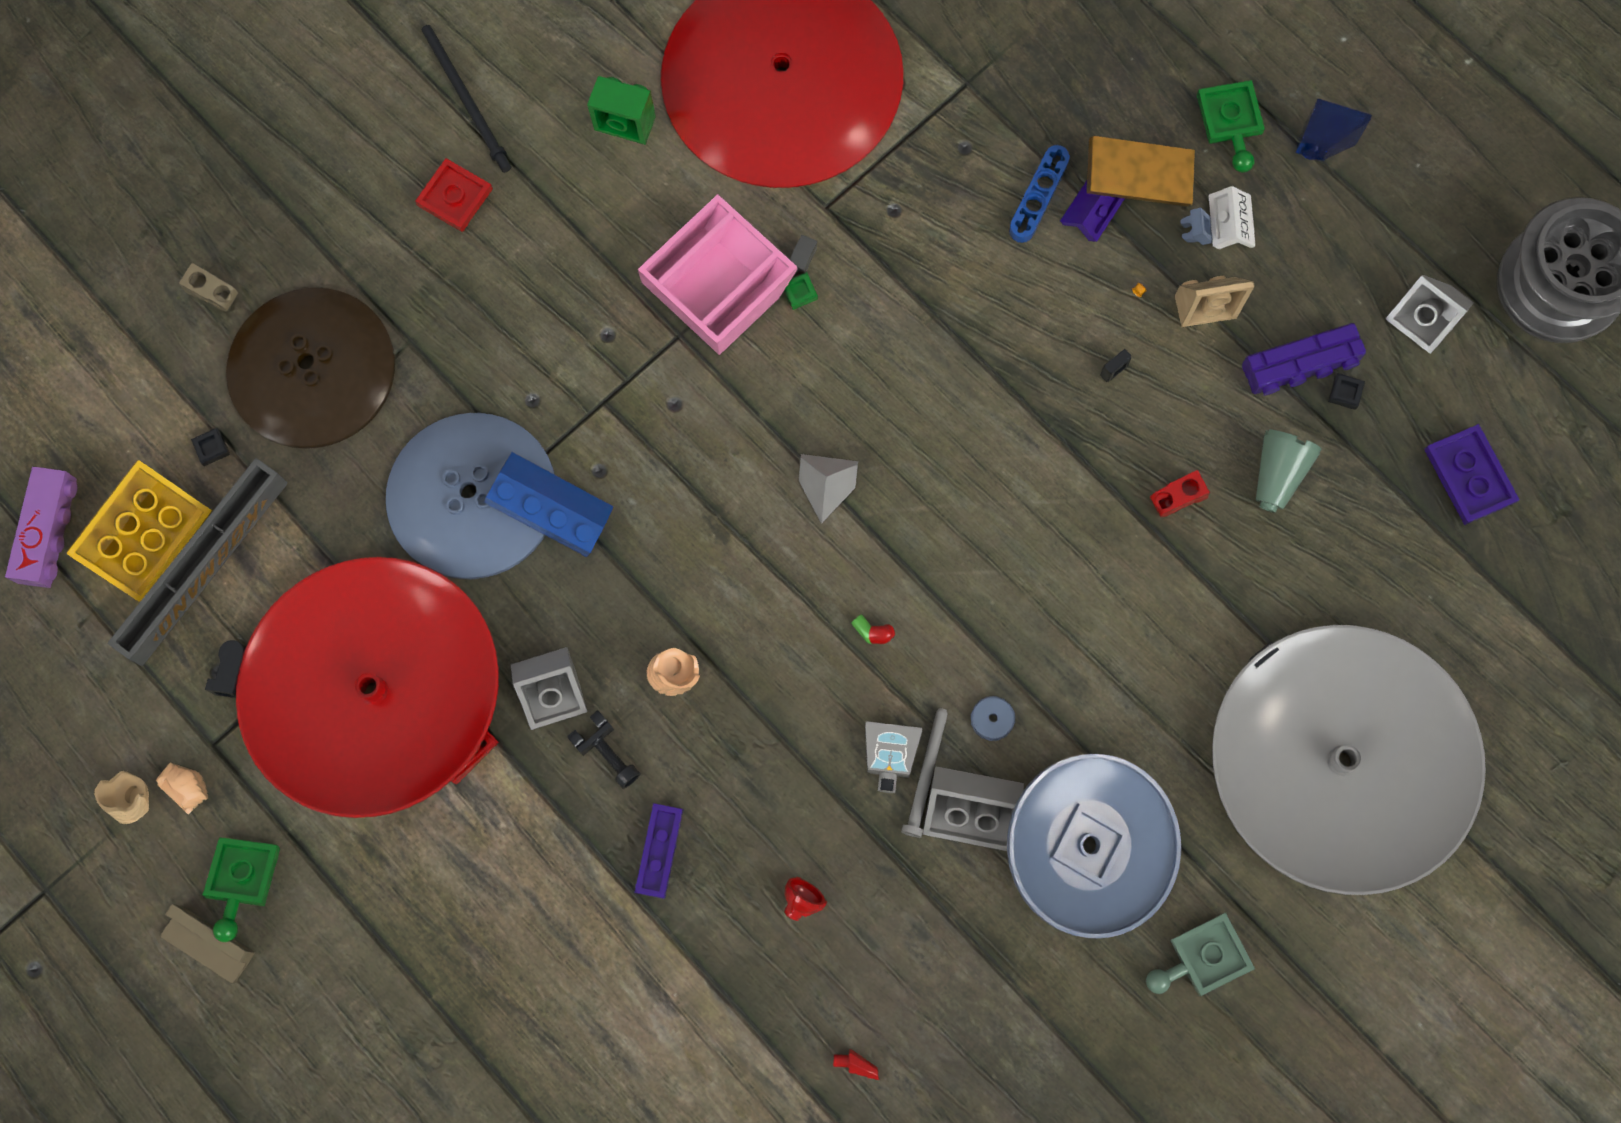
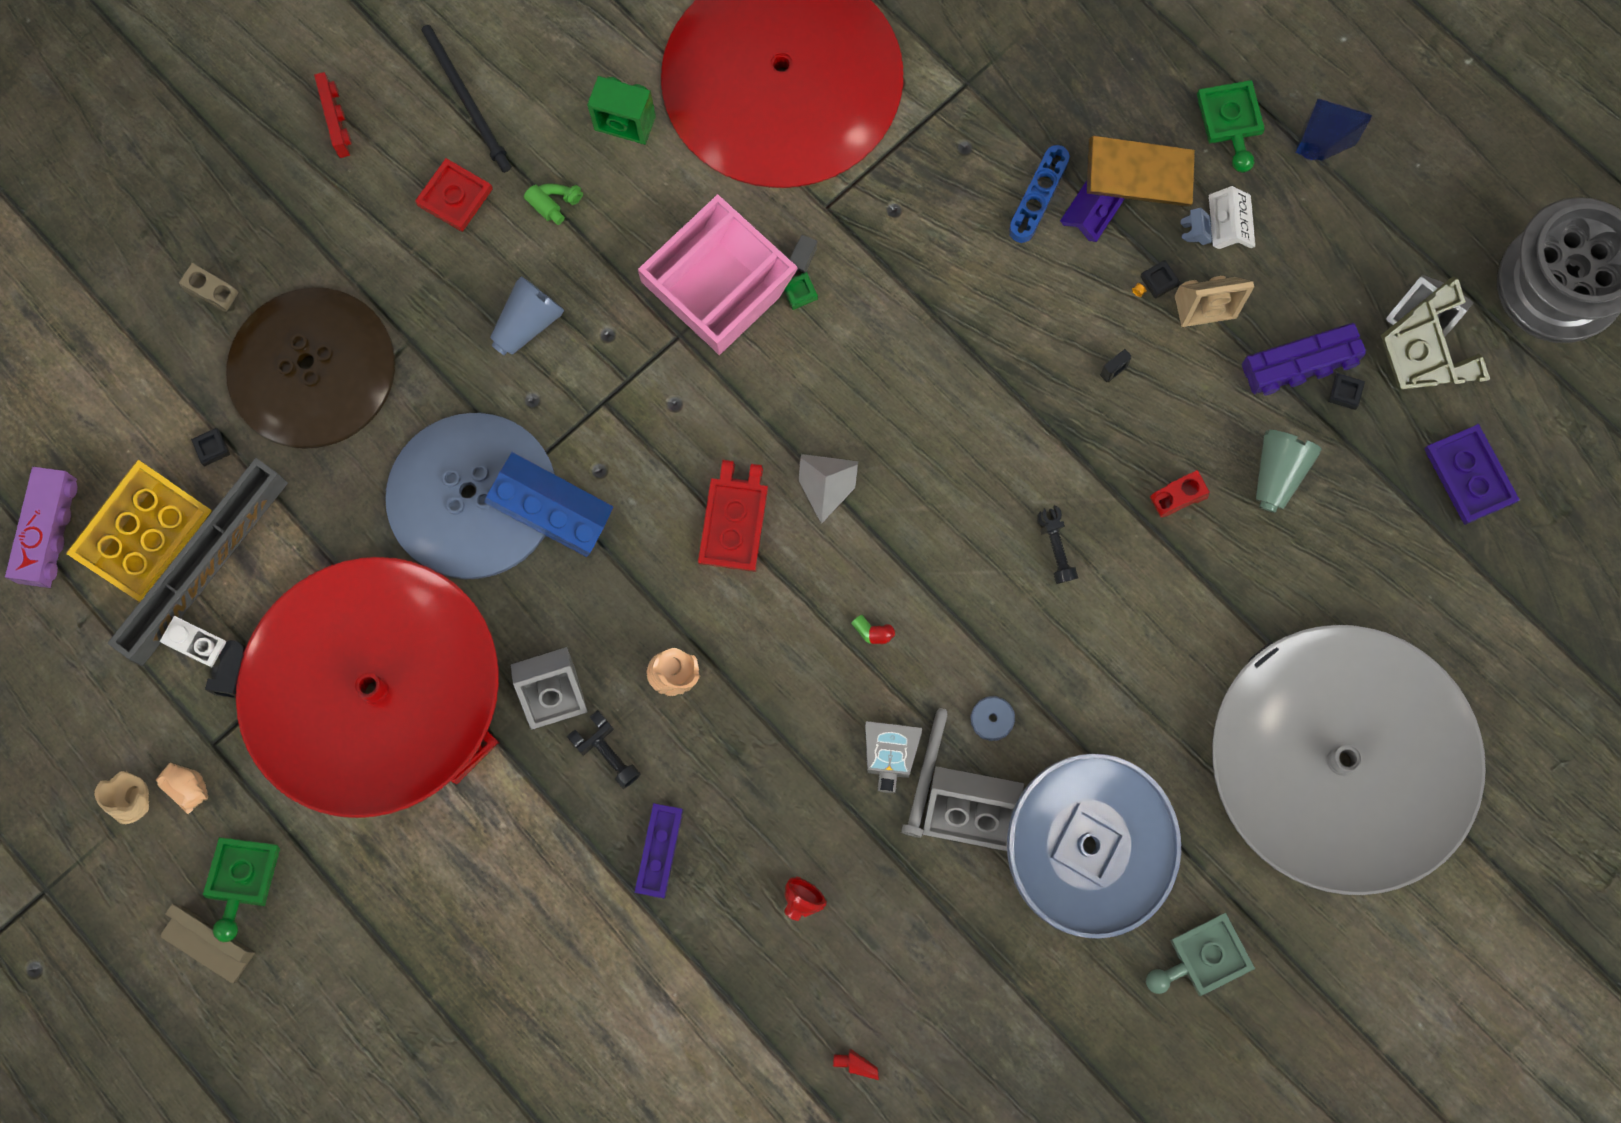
none -> white slope [159,616,227,667]
none -> red plate [314,72,352,158]
none -> sand blue cone [490,276,565,356]
none -> bright green plant [524,183,583,225]
none -> red tile [698,460,768,572]
none -> black bar [1037,505,1079,584]
none -> black tile [1140,260,1180,299]
none -> wing [1381,277,1490,389]

